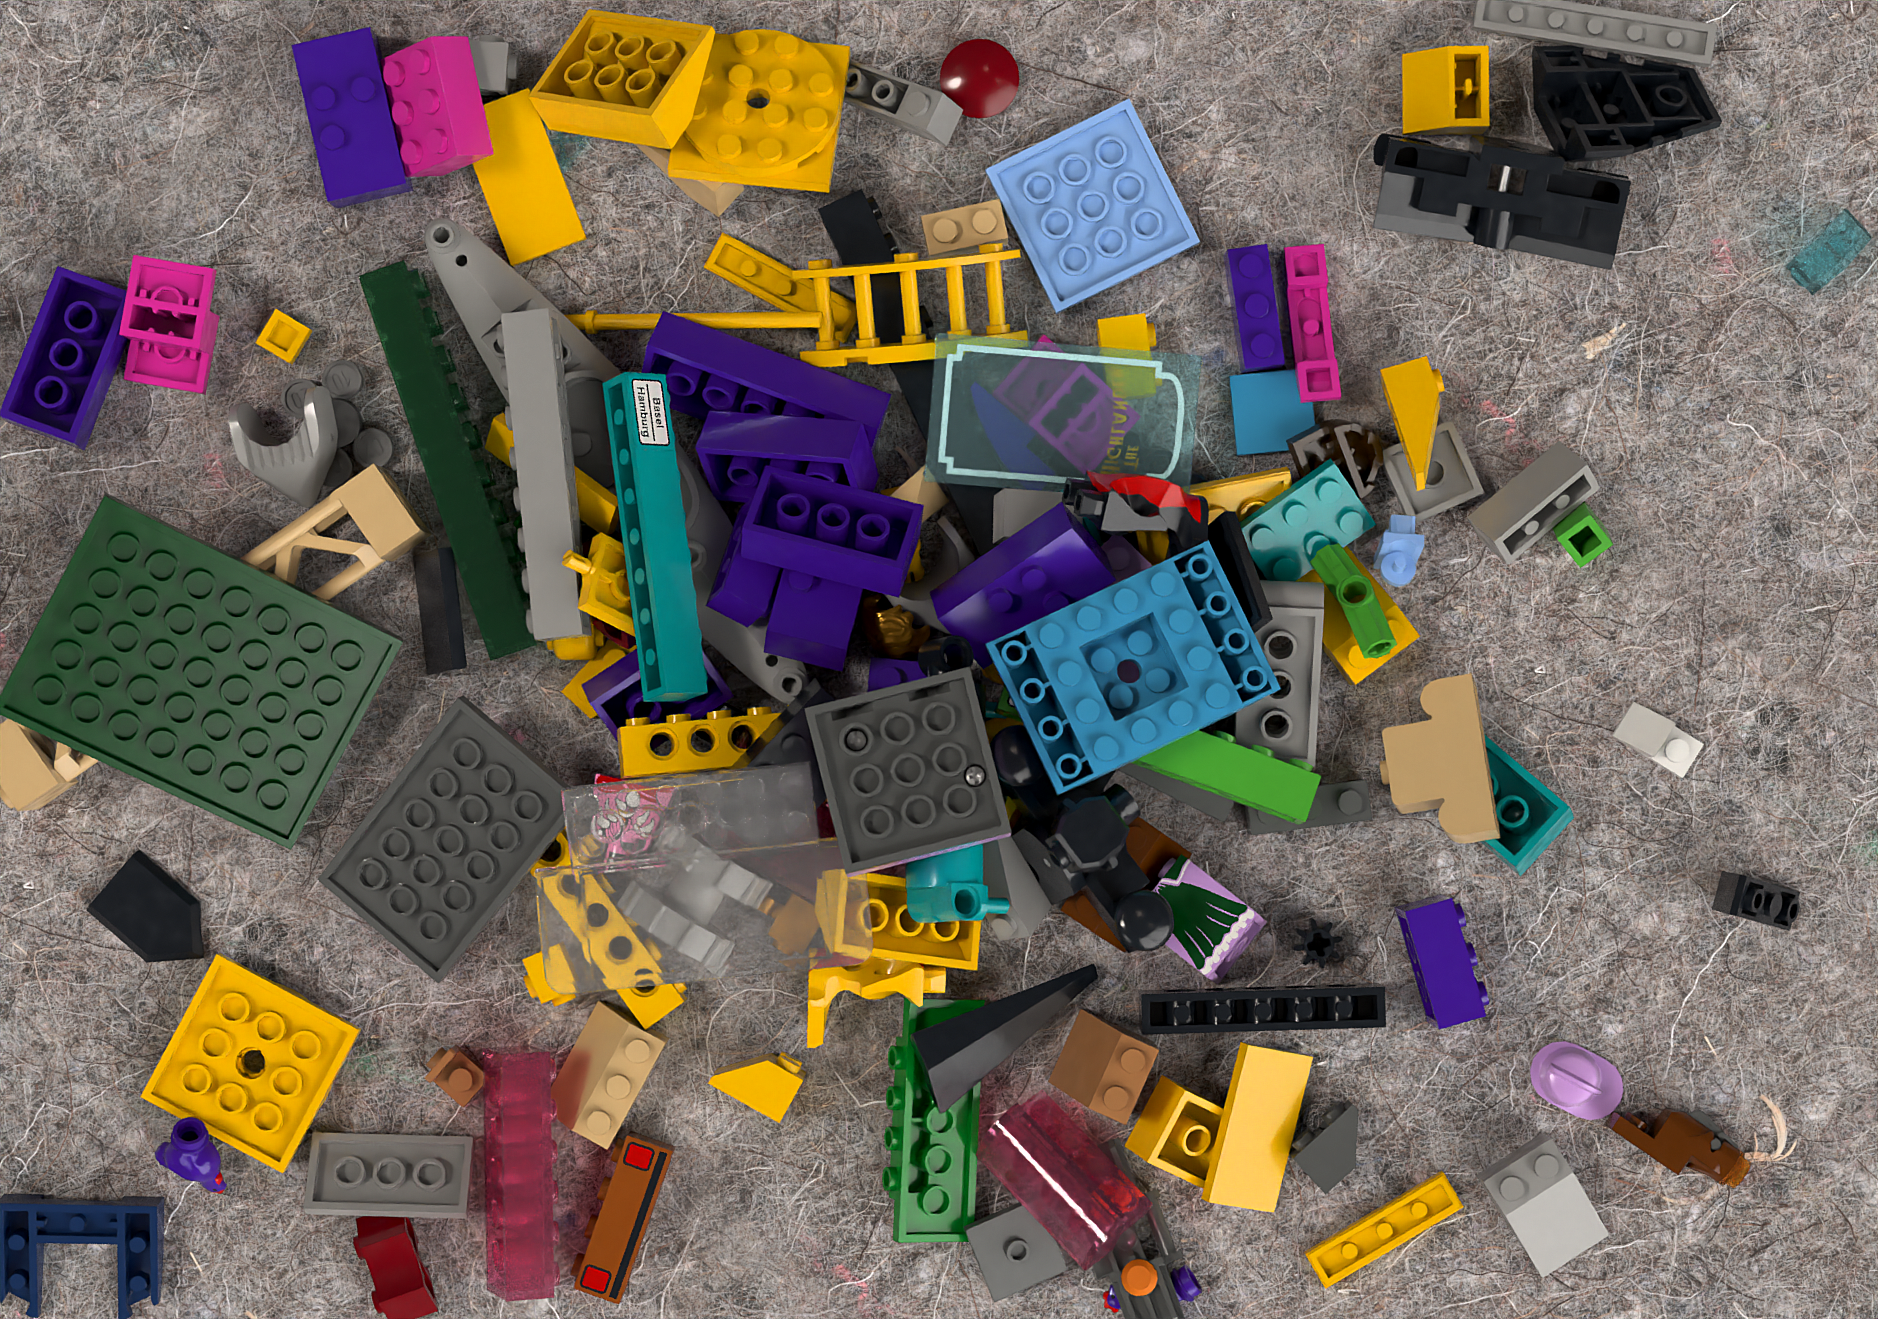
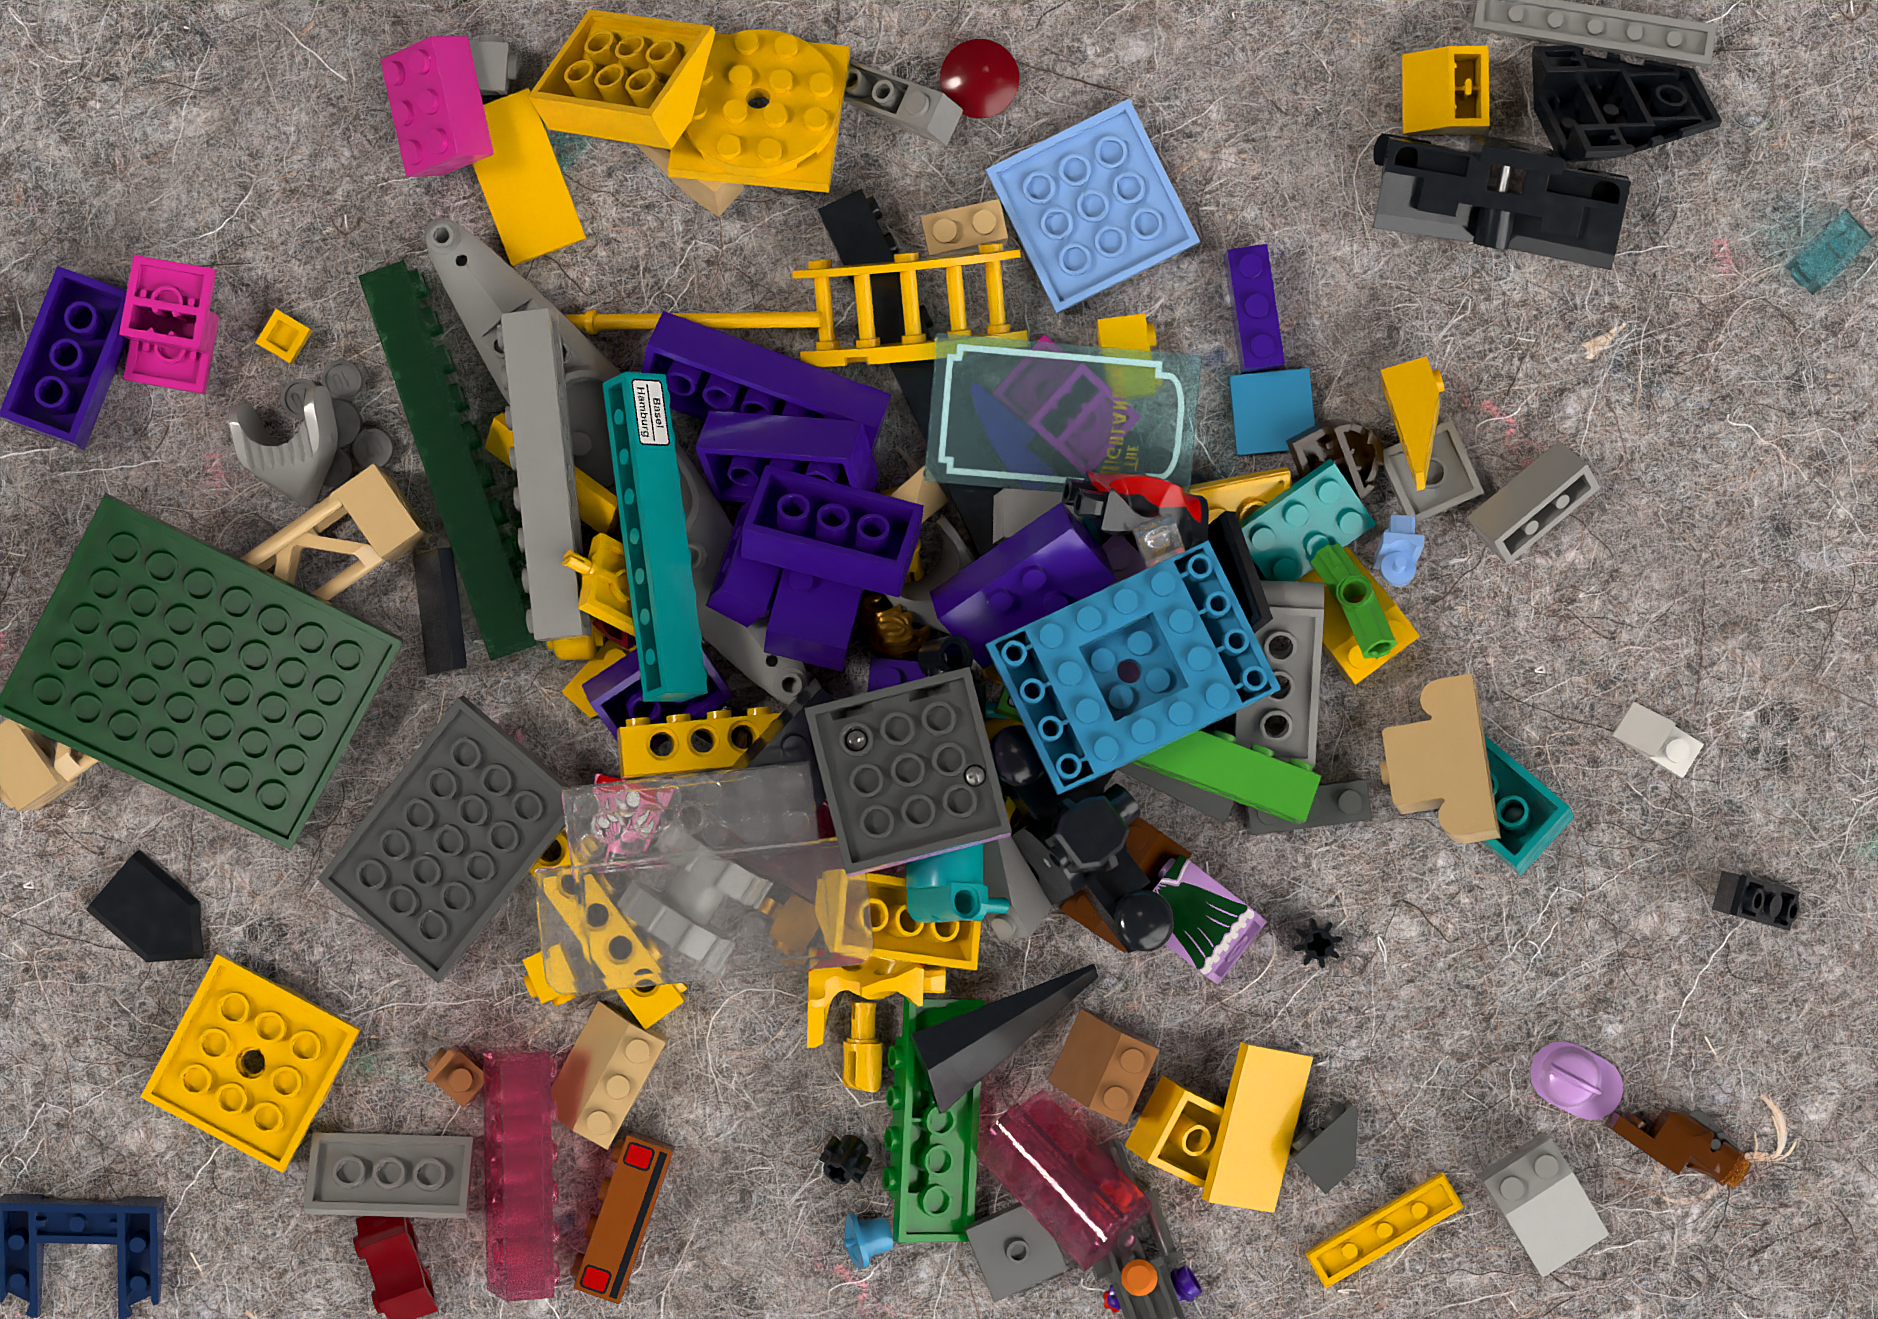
dark purple animal [155,1117,227,1194] -> none
dark purple brick [291,27,414,209] -> none
yellow tile [704,232,858,344] -> none
yellow slope [708,1051,806,1123] -> none
black brick [1138,983,1386,1035] -> none
dark pink slope [1283,244,1341,403] -> none
dark purple brick [1394,894,1489,1030] -> none
bright green brick [1553,501,1614,568] -> none
none -> black gear [819,1135,872,1184]
none -> yellow arm [842,1001,883,1093]
none -> dark azure piece [843,1212,893,1269]
none -> clear plate [1132,513,1185,568]

